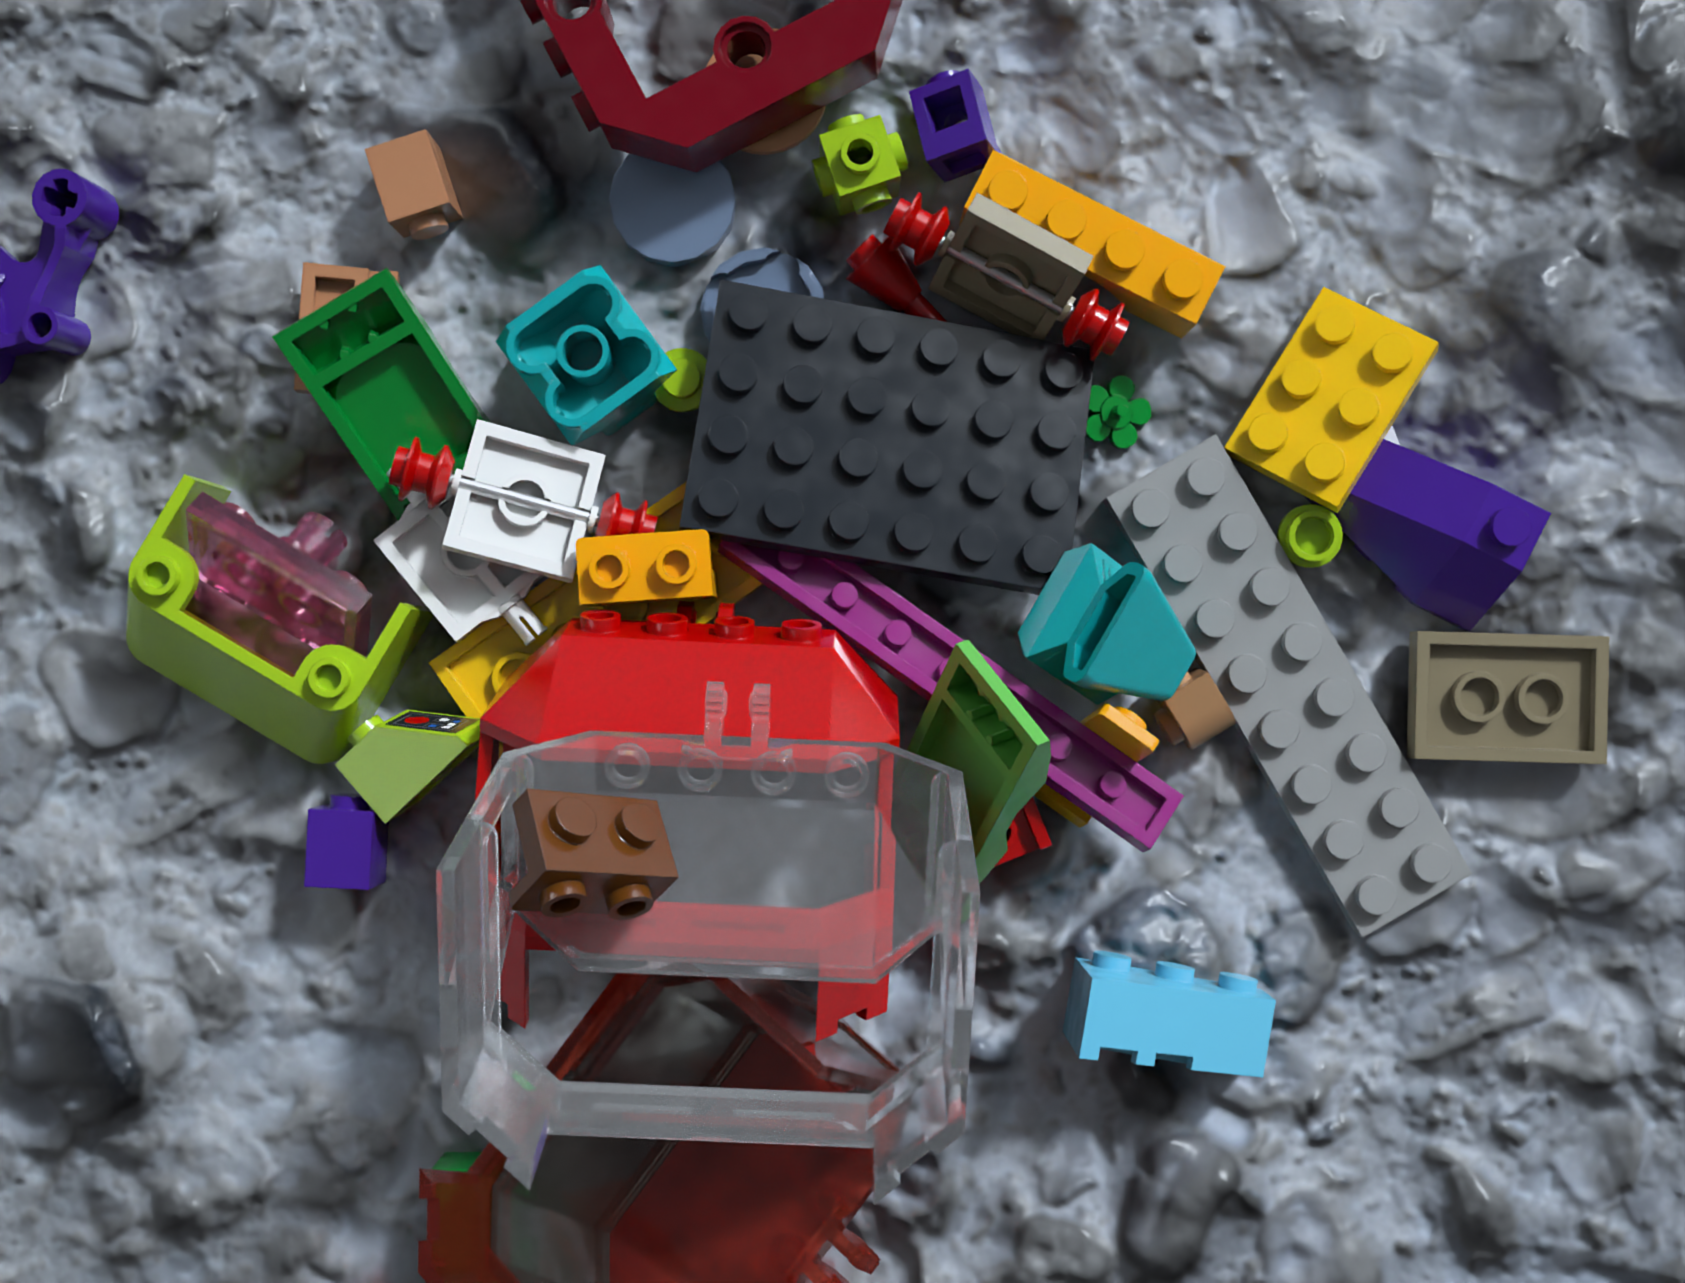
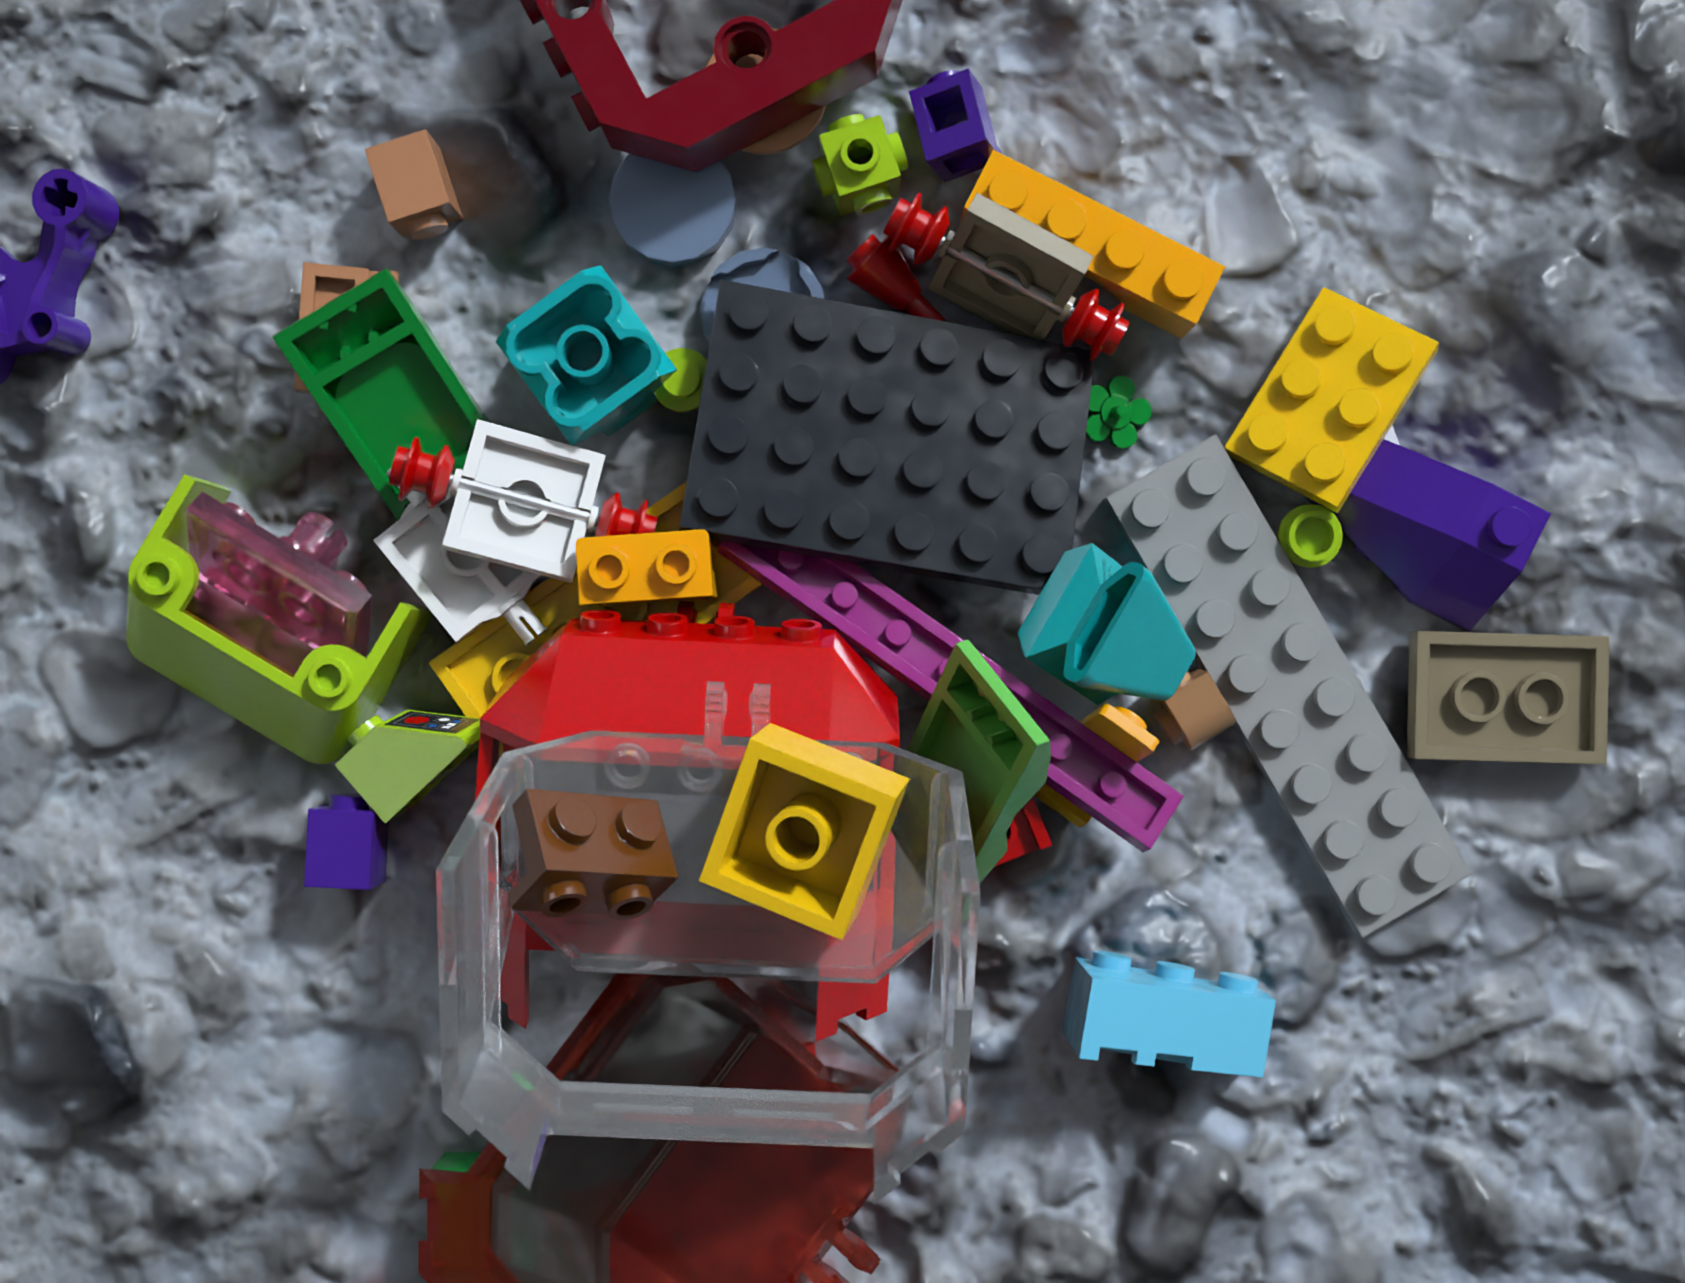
none -> yellow brick [699,723,910,940]

